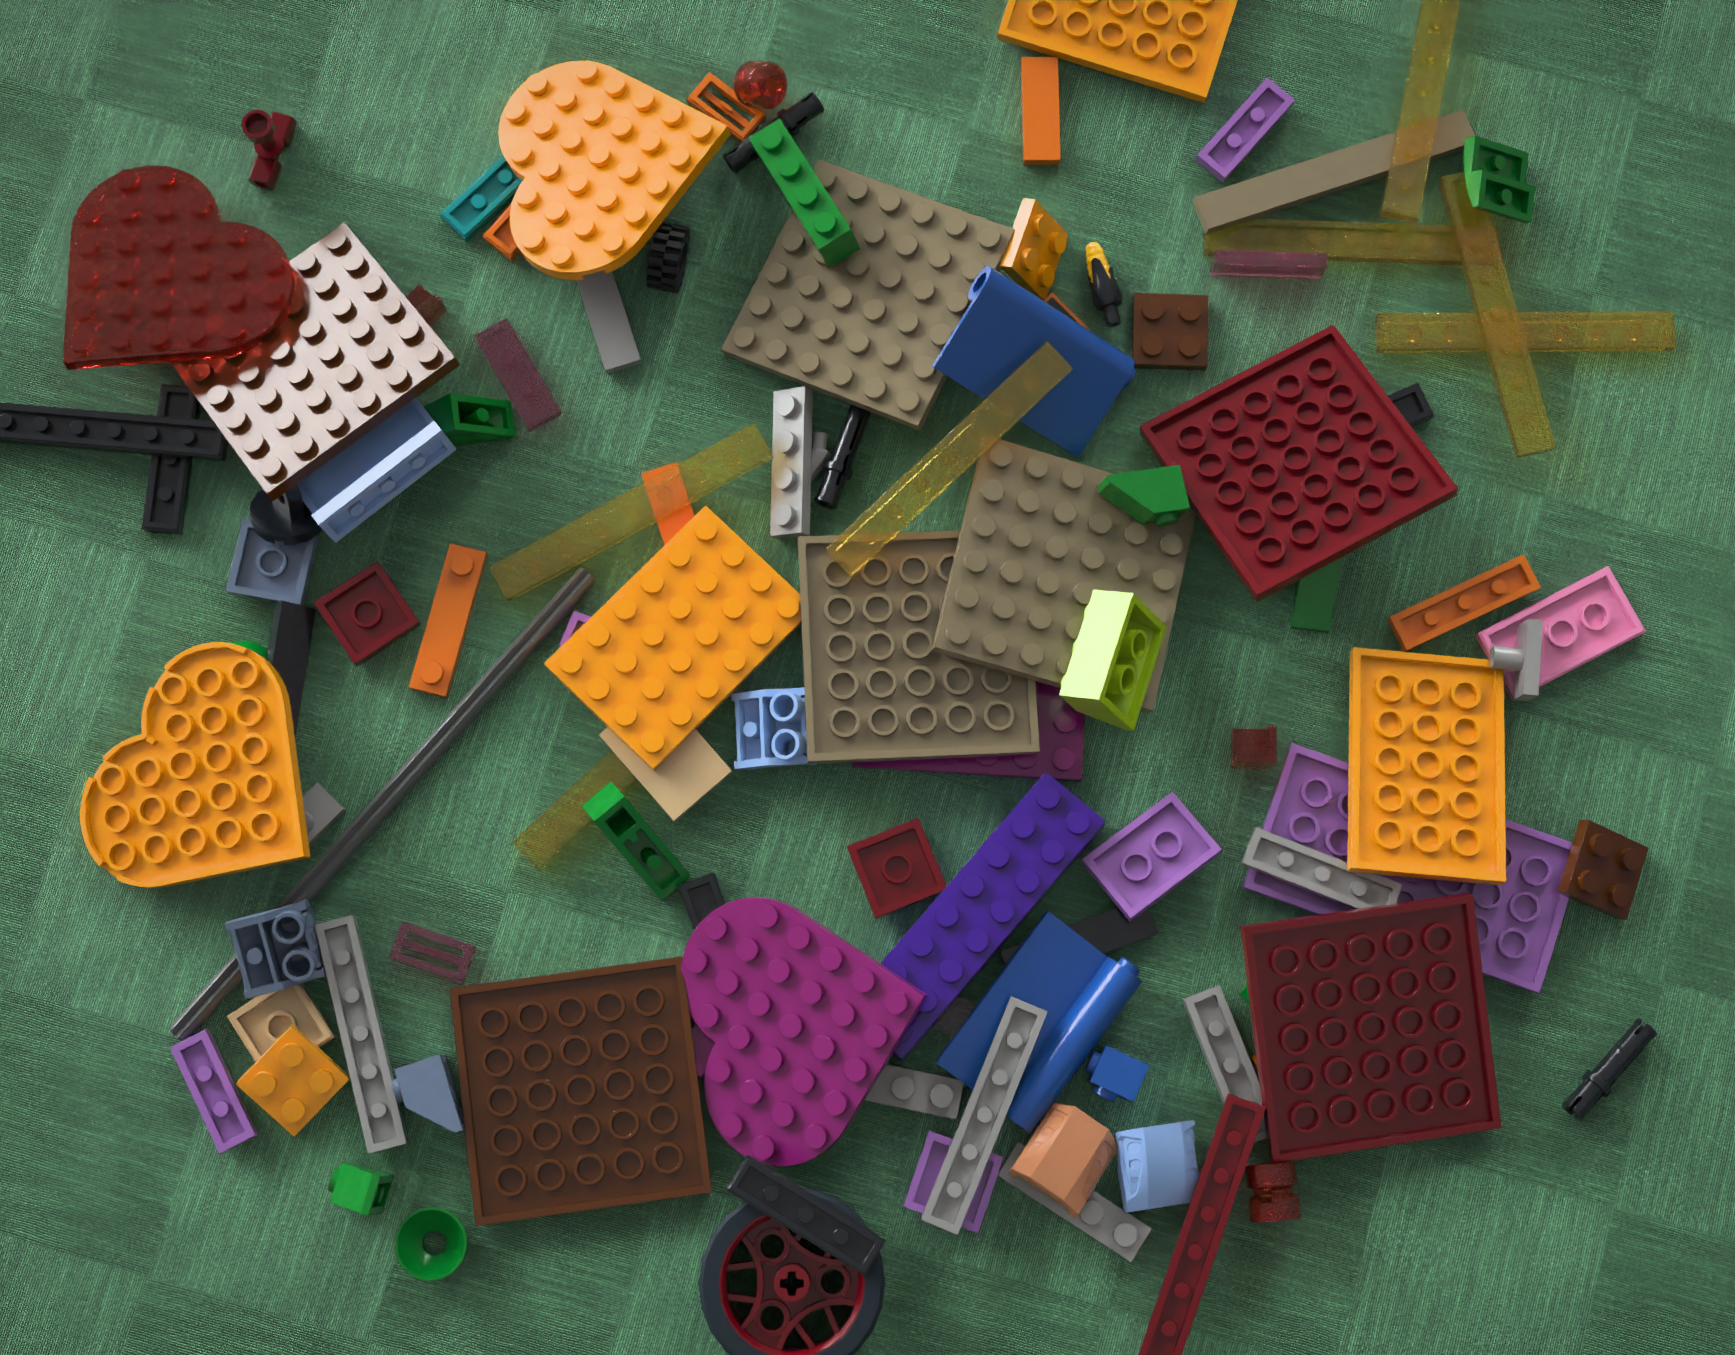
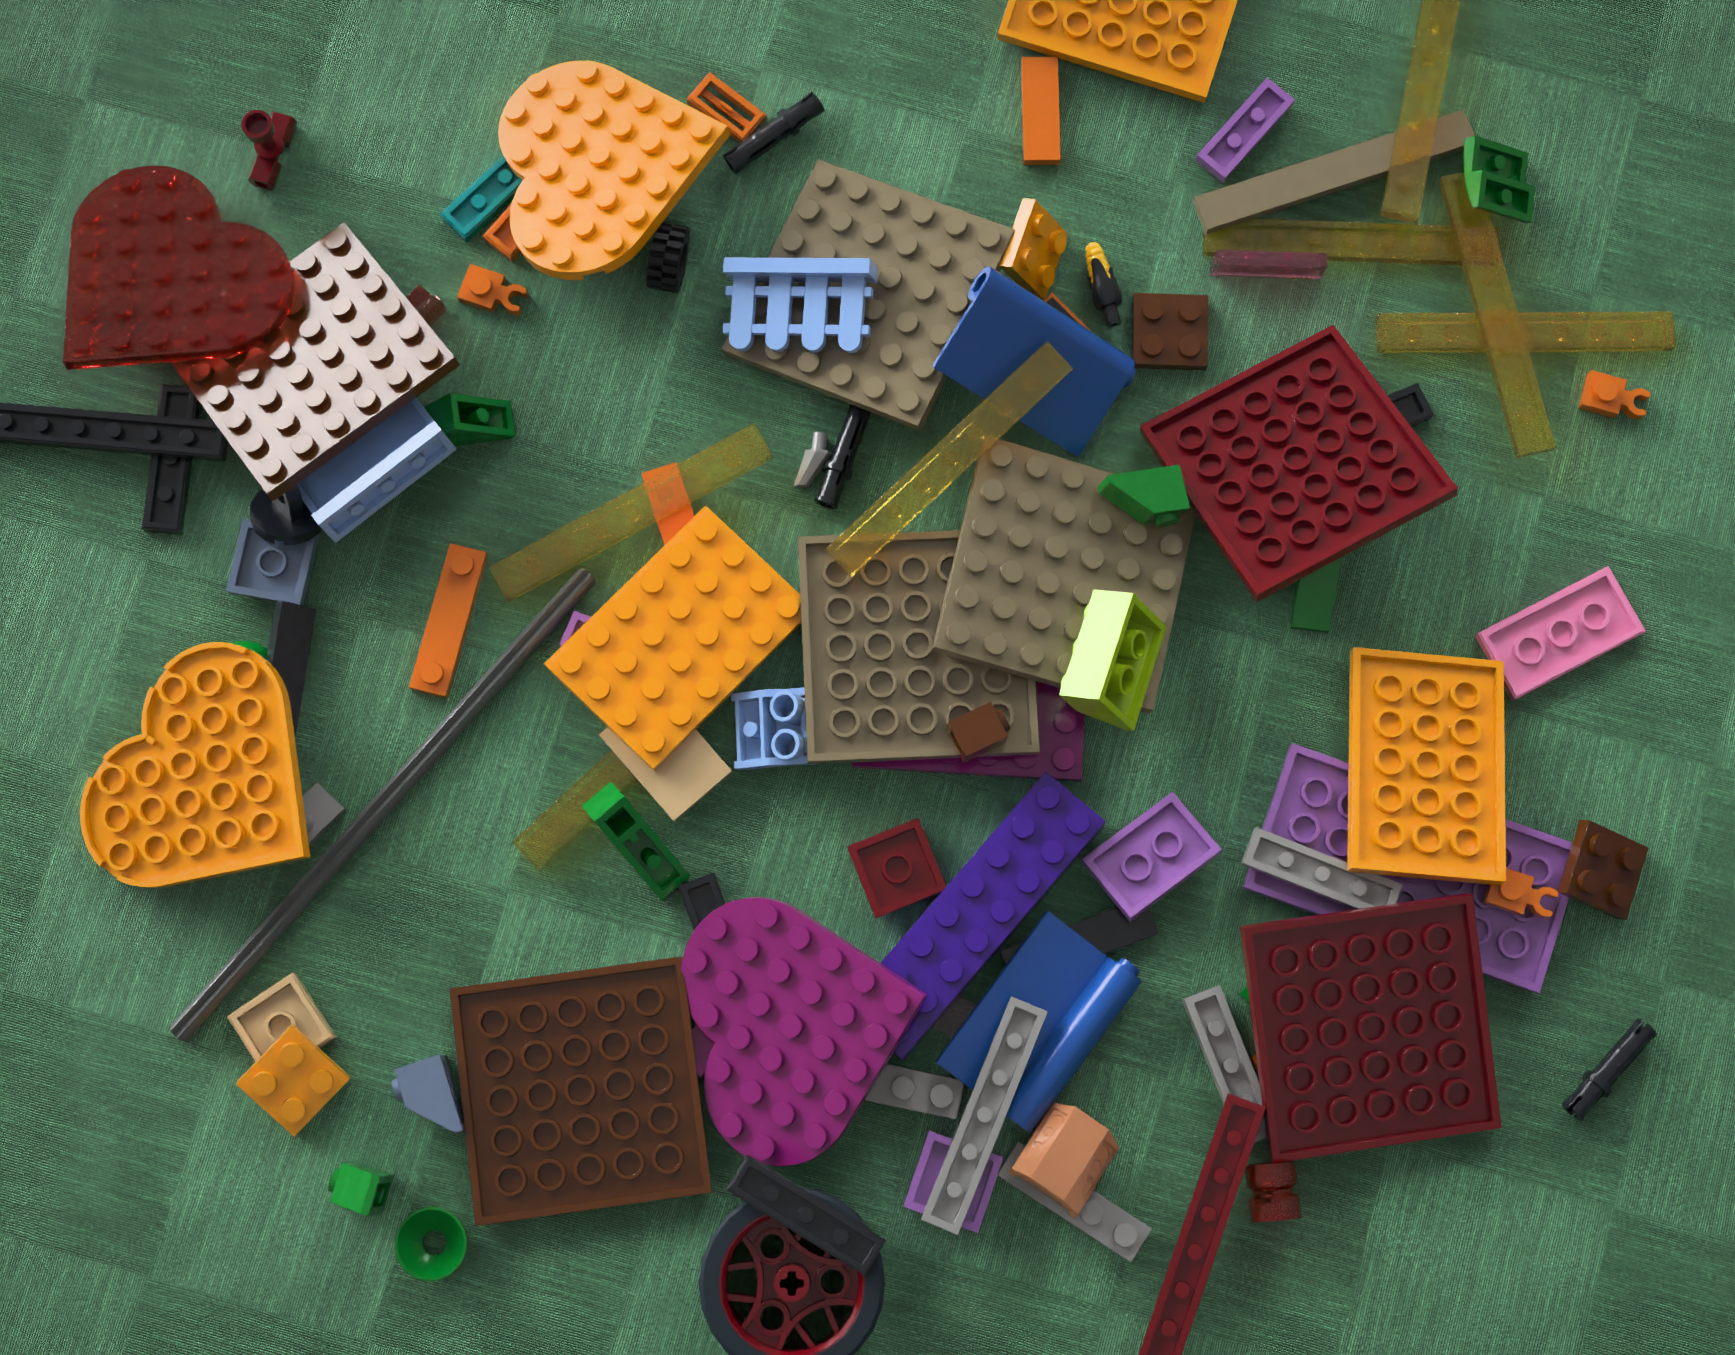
medium lavender plate [170,1029,259,1154] -> none
sand blue slope [225,899,326,999] -> none
dark red plate [314,561,421,667] -> none
light grey plate [315,915,409,1154] -> none
clear pink tile [389,921,477,984] -> none
clear pink tile [474,318,562,432] -> none
light grey tile [576,270,642,374] -> none
clear red head [733,60,788,110] -> none
green brick [748,118,860,268] -> none
light grey plate [770,386,813,539] -> none
blue brick [1085,1045,1150,1102] -> none
light blue slope [1115,1120,1199,1213] -> none
clear red panel [1231,725,1277,769] -> none
orange plate [1387,554,1541,652] -> none
light grey tile [1489,619,1543,702] -> none
none -> orange plate [457,264,528,316]
none -> light blue fence [723,257,878,353]
none -> reddish brown brick [946,702,1010,763]
none -> orange plate [1483,868,1558,918]
none -> orange plate [1578,370,1651,420]

